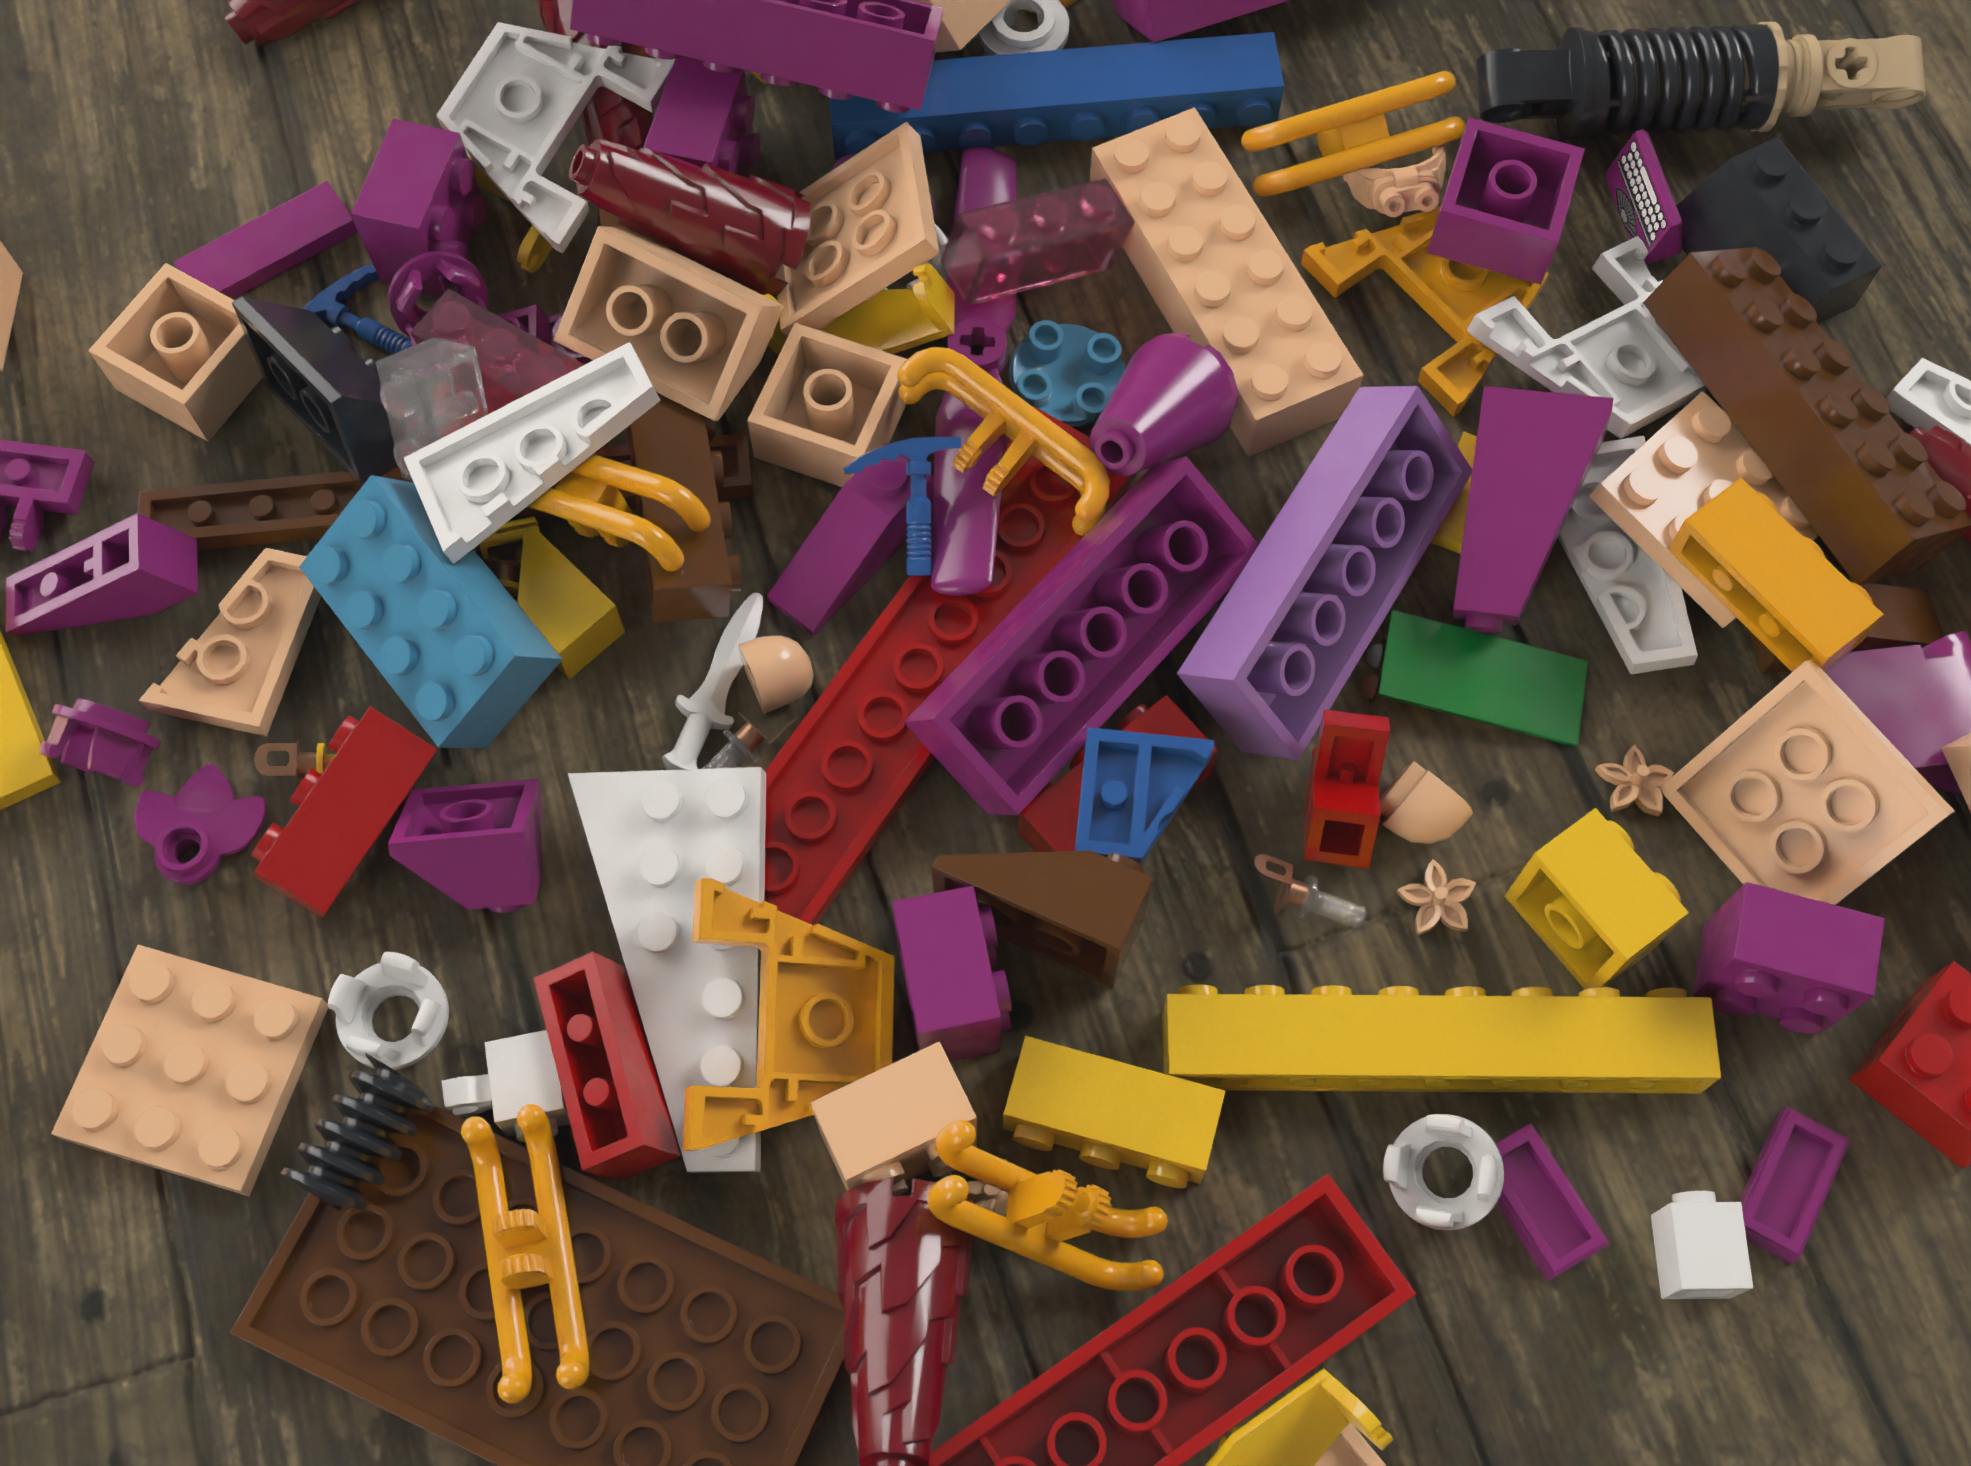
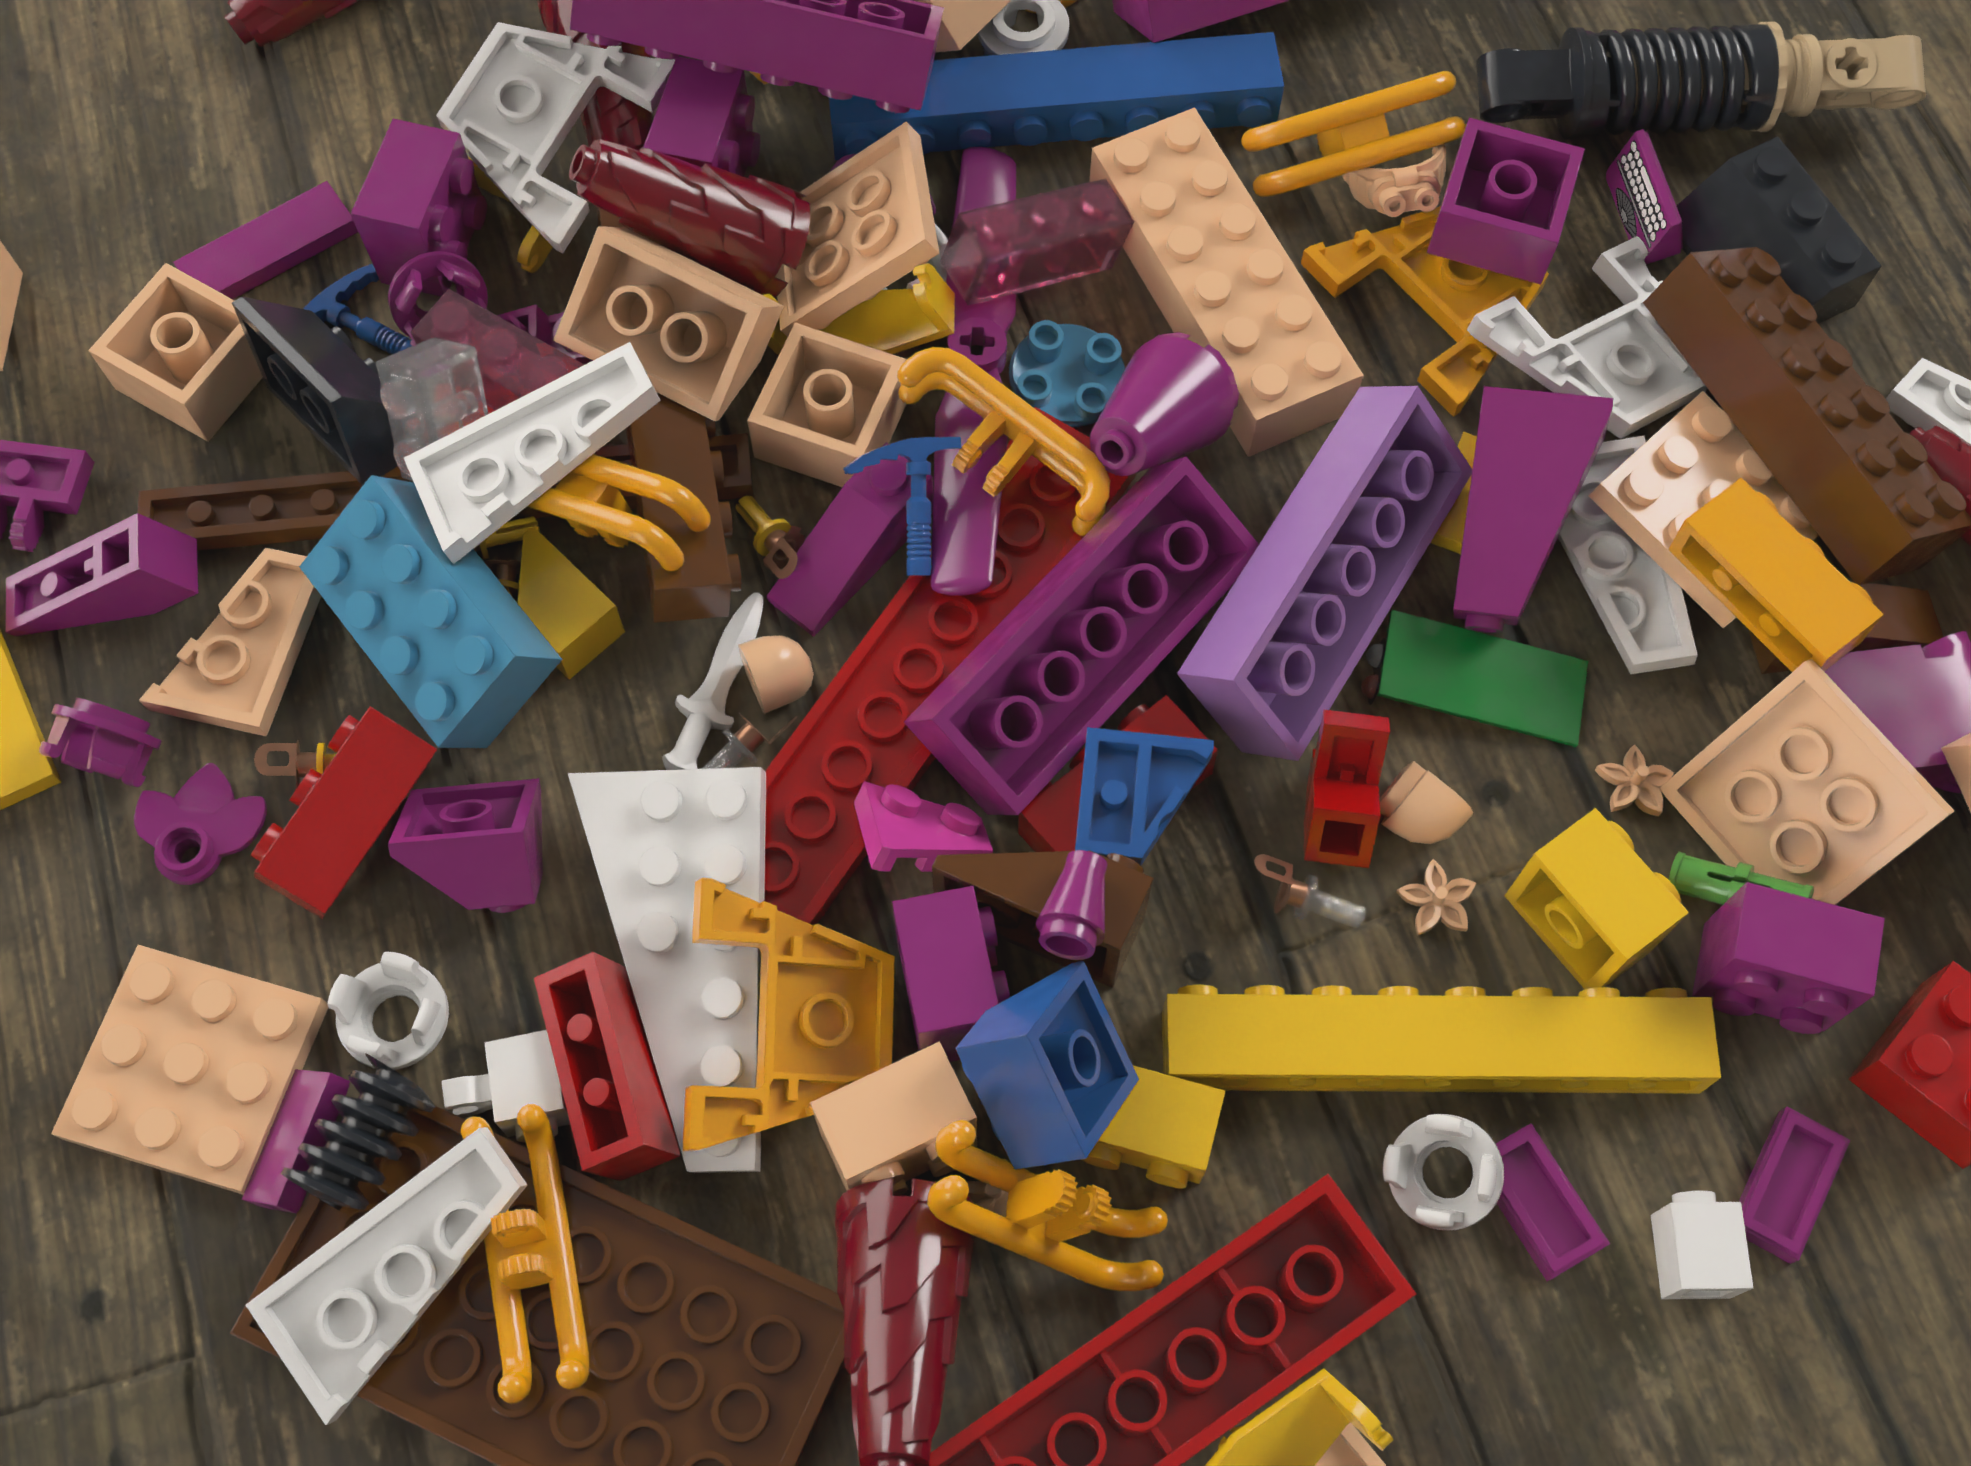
none -> magenta tile [241,1069,350,1214]
none -> white wing [246,1127,527,1425]
none -> piece [736,495,805,579]
none -> dark pink wing [854,781,993,872]
none -> blue slope [955,961,1139,1169]
none -> magenta cone [1036,850,1107,960]
none -> bright green pin [1668,852,1814,905]

